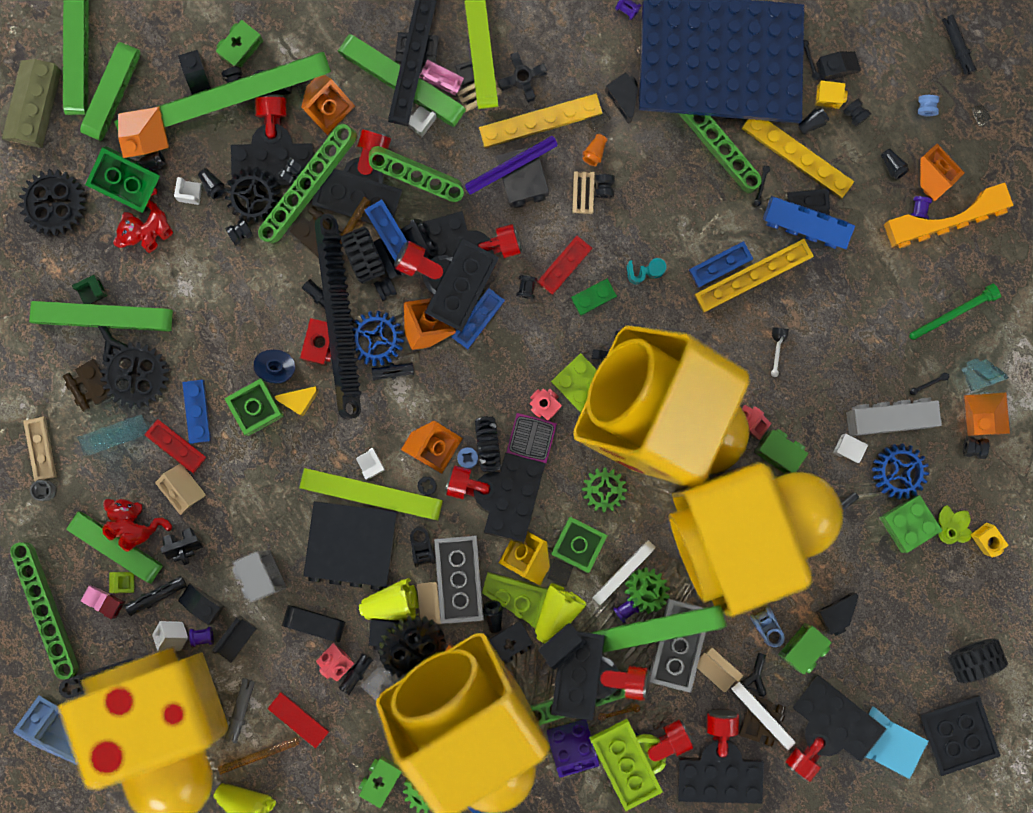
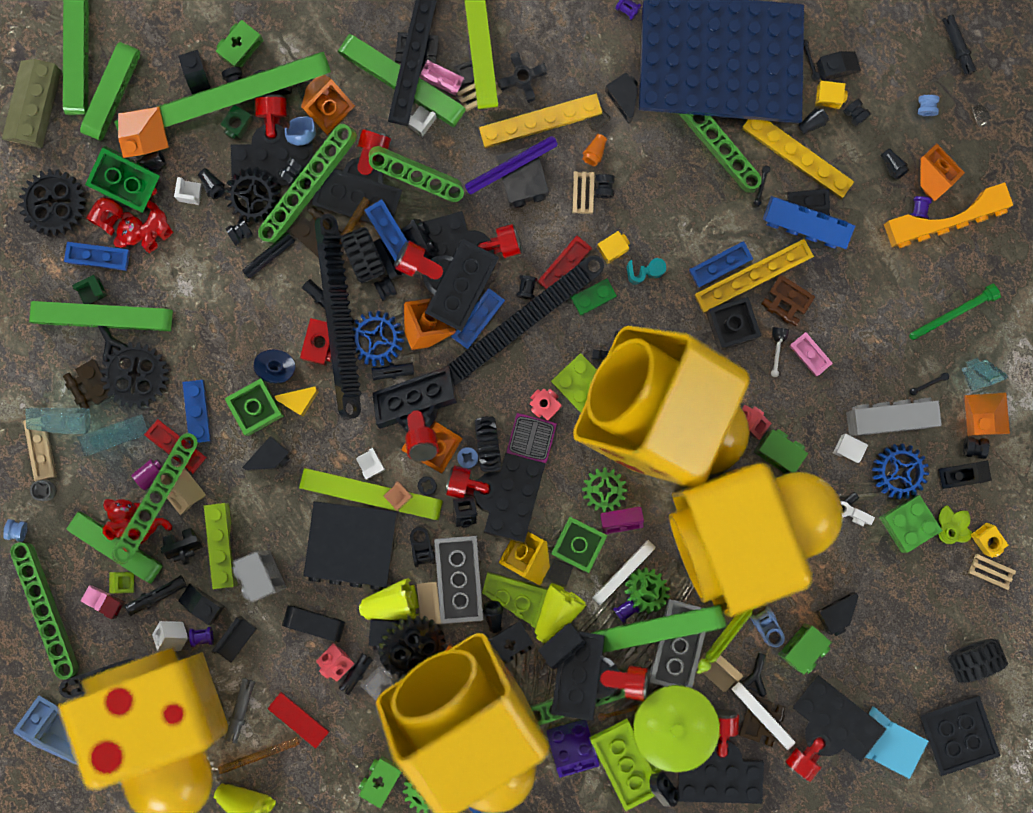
none -> medium blue wheel [3,519,27,542]
none -> clear light blue slope [25,408,90,434]
none -> blue plate [64,242,130,271]
none -> red helmet [86,197,123,236]
none -> bright green beam [112,433,197,564]
none -> magenta brick [131,459,163,491]
none -> lime arch [204,503,238,589]
none -> dark green brick [220,104,254,140]
none -> black axle [242,233,295,278]
none -> black slope [242,436,292,471]
none -> medium blue hair [285,116,316,146]
none -> black plate [372,366,457,461]
none -> nougat panel [384,481,413,511]
none -> black gear [446,255,604,387]
none -> black brick [453,496,477,528]
none -> yellow brick [597,231,630,264]
none -> magenta slope [600,507,644,534]
none -> lime dish [633,685,719,772]
none -> black plate [649,773,680,807]
none -> lime wheel [697,607,757,674]
none -> black brick [706,297,761,351]
none -> reddish brown plate [761,275,815,326]
none -> bright pink plate [789,332,833,377]
none -> white plate [841,501,875,526]
none -> black slope [939,460,992,489]
none -> tan tile [968,554,1016,590]

